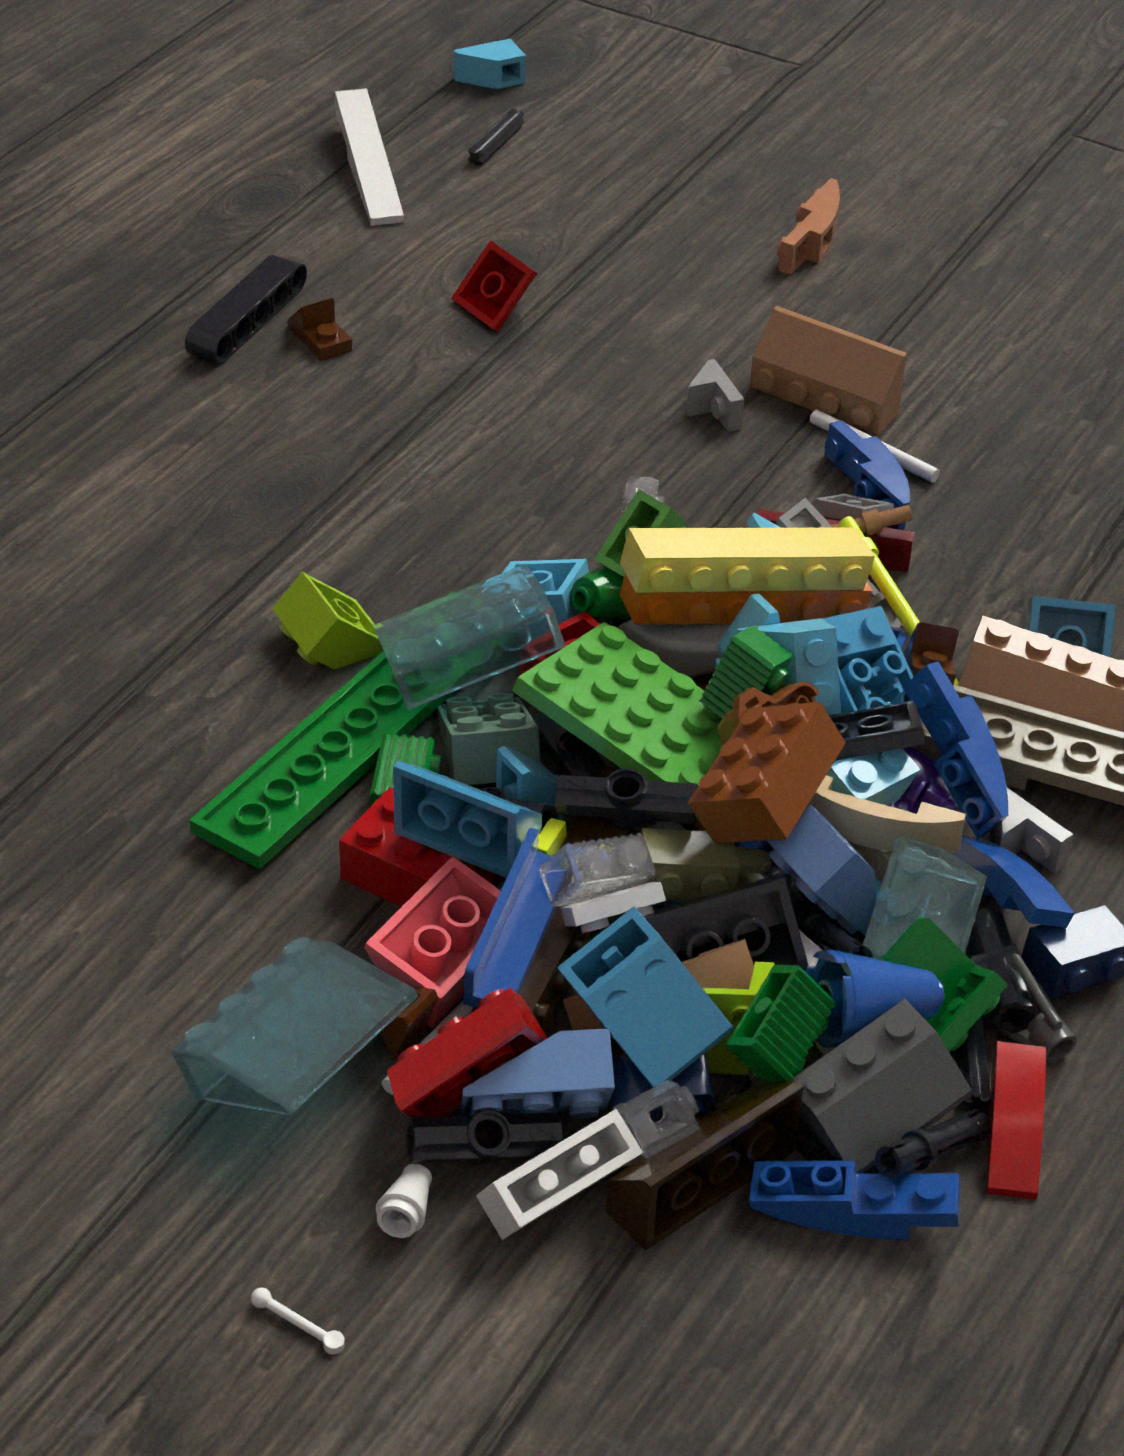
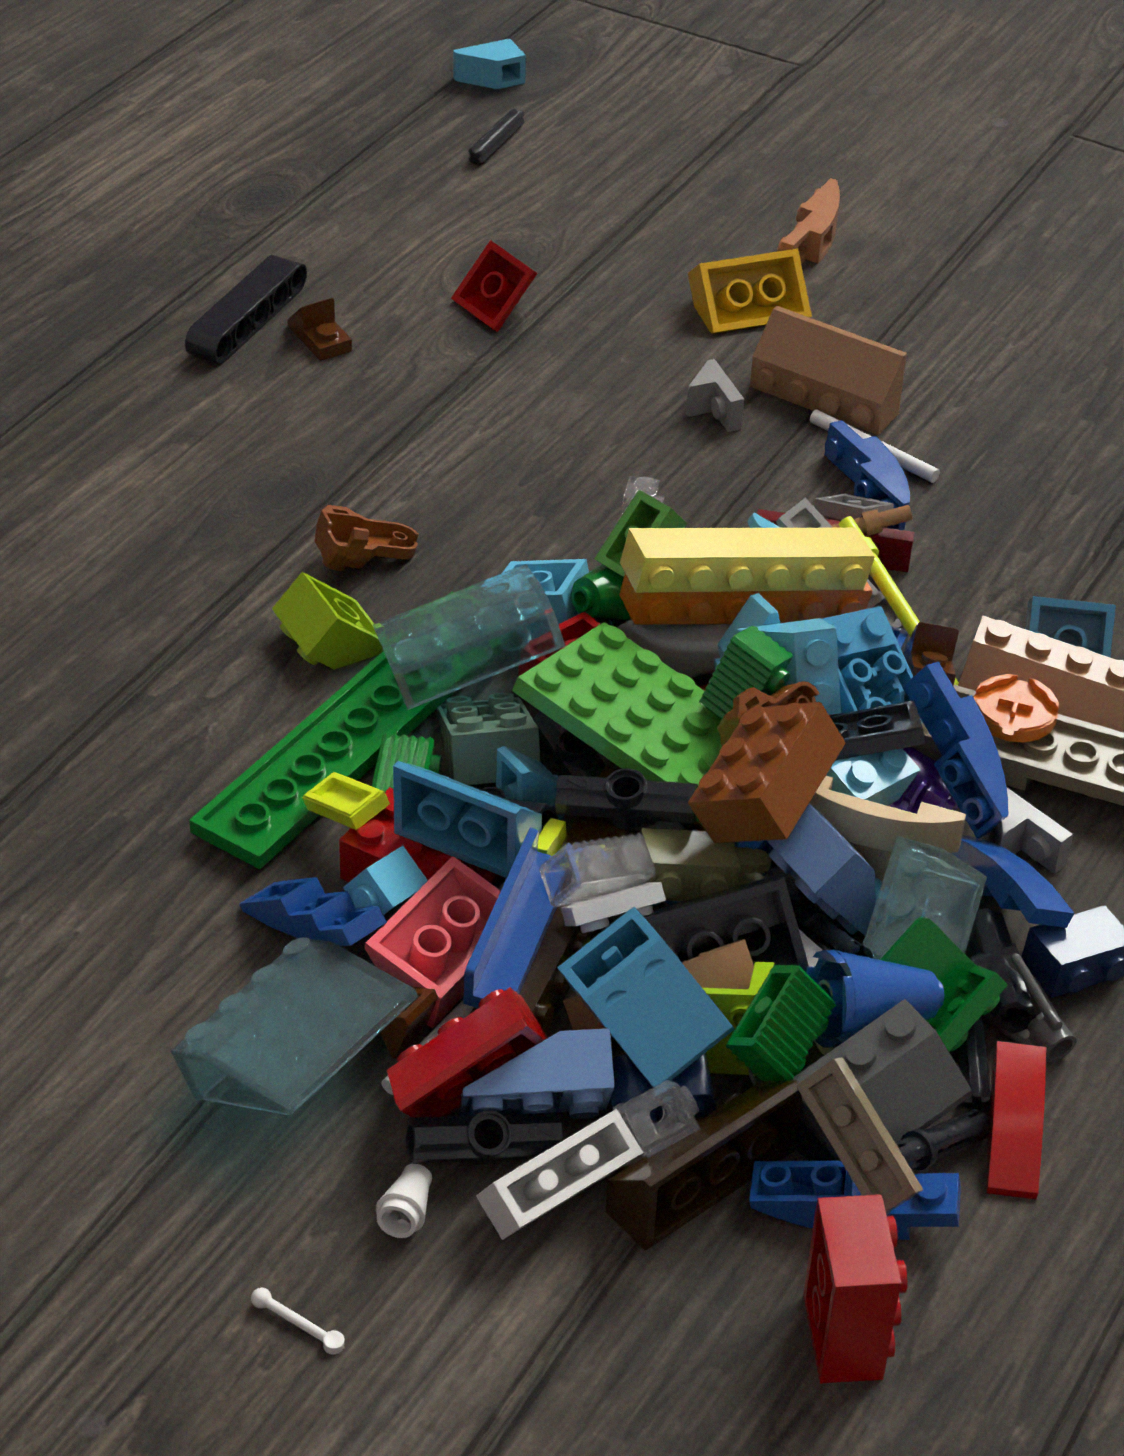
white slope [335,88,404,226] -> none
none -> blue slope [239,877,387,946]
none -> neon yellow tile [302,772,390,830]
none -> dark orange piece [314,505,419,571]
none -> medium azure slope [343,846,428,918]
none -> yellow slope [687,249,812,334]
none -> dark tan plate [796,1057,924,1215]
none -> red brick [803,1194,908,1384]
none -> orange tile [973,674,1059,743]

